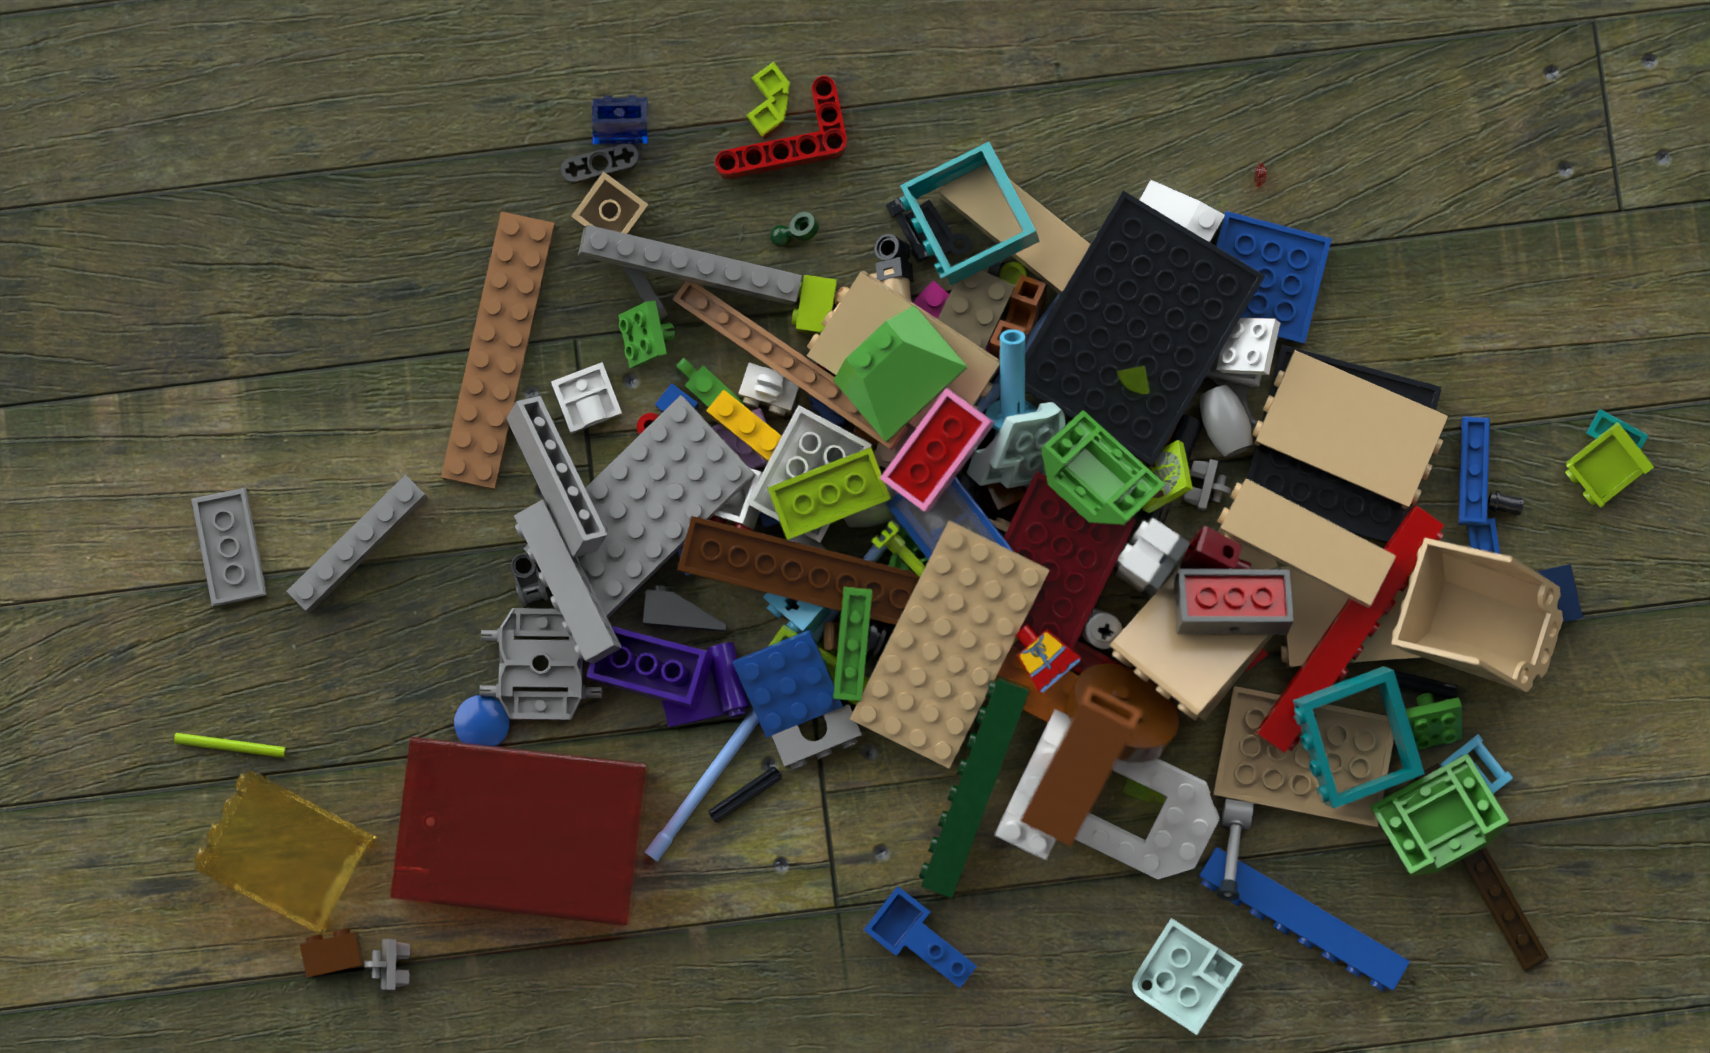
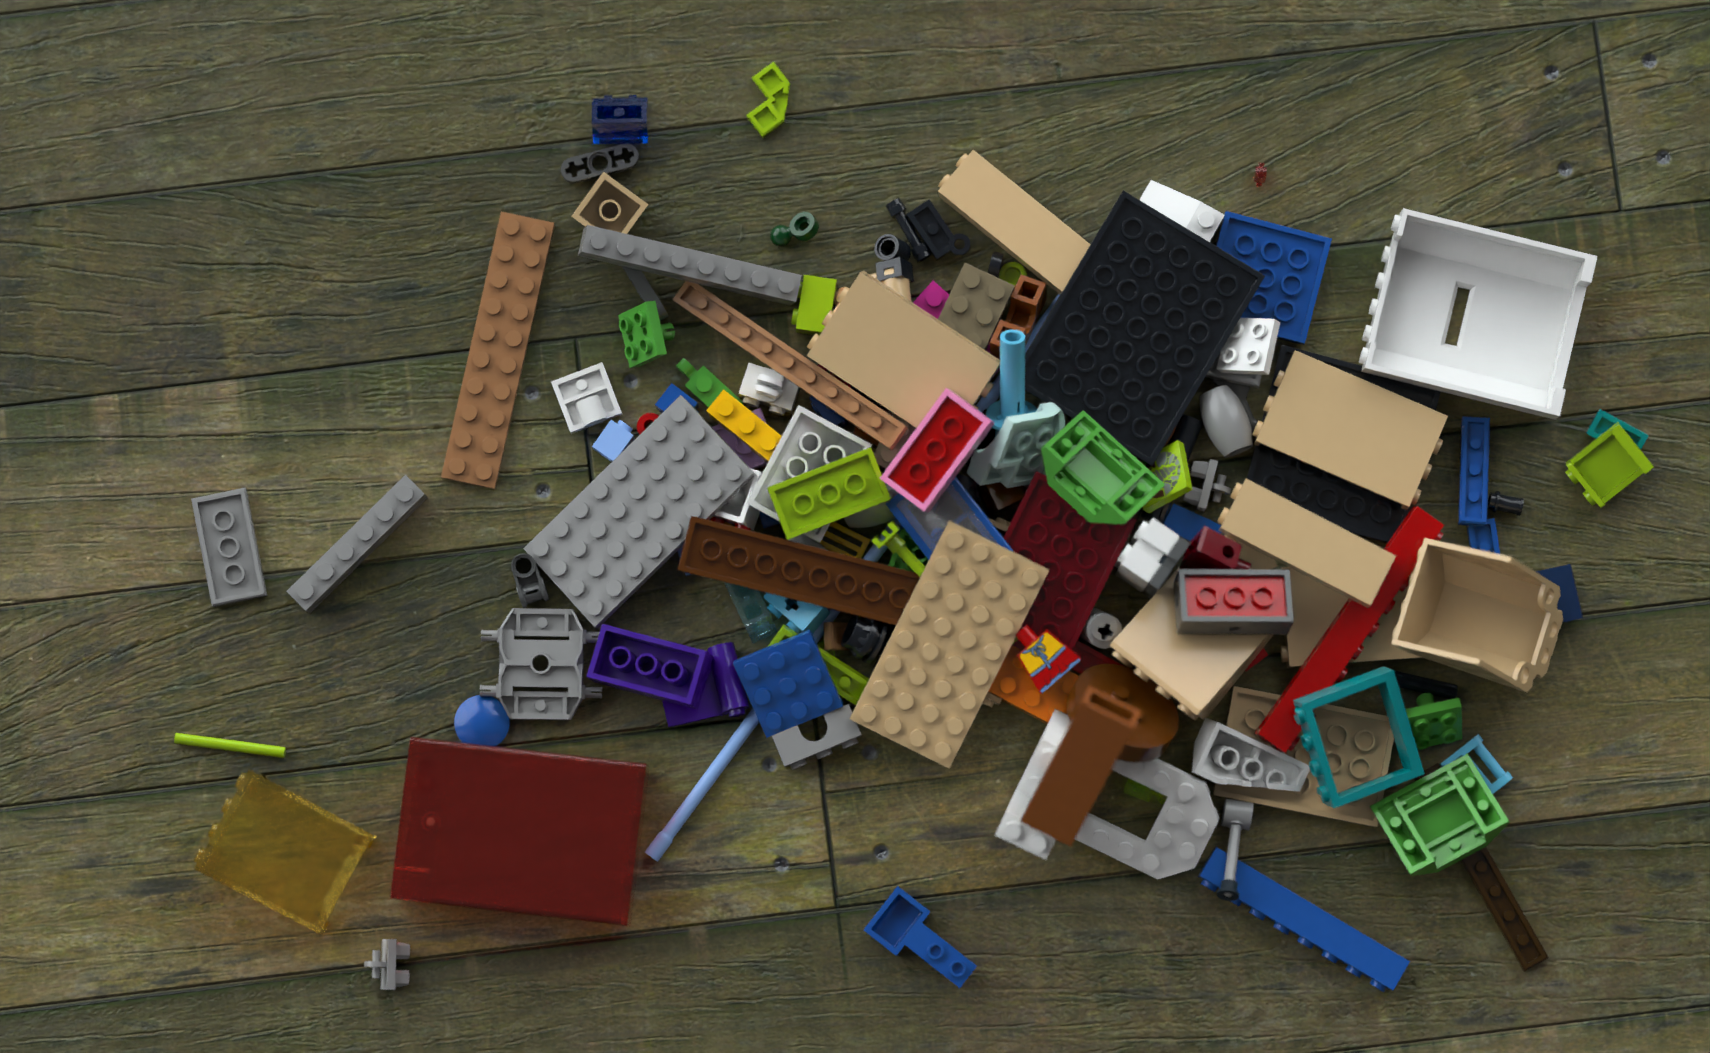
reddish brown brick [300,928,364,977] -> none
light grey brick [506,396,607,557] -> none
light grey brick [514,500,622,664] -> none
dark grey slope [643,586,727,632] -> none
black axle [708,767,782,823] -> none
red beam [715,76,847,179] -> none
bright green slope [833,305,968,442] -> none
bright green plate [833,587,872,701] -> none
teal window [900,142,1040,286] -> none
dark green brick [919,676,1030,898] -> none
clear neon green tile [1117,366,1150,394] -> none
light aqua slope [1132,918,1244,1035] -> none
none -> light blue brick [592,420,635,462]
none -> clear light blue slope [724,582,778,644]
none -> yellow tile [820,522,871,559]
none -> blue tile [1164,504,1221,542]
none -> white wedge [1192,718,1310,792]
none -> white panel [1359,208,1598,420]

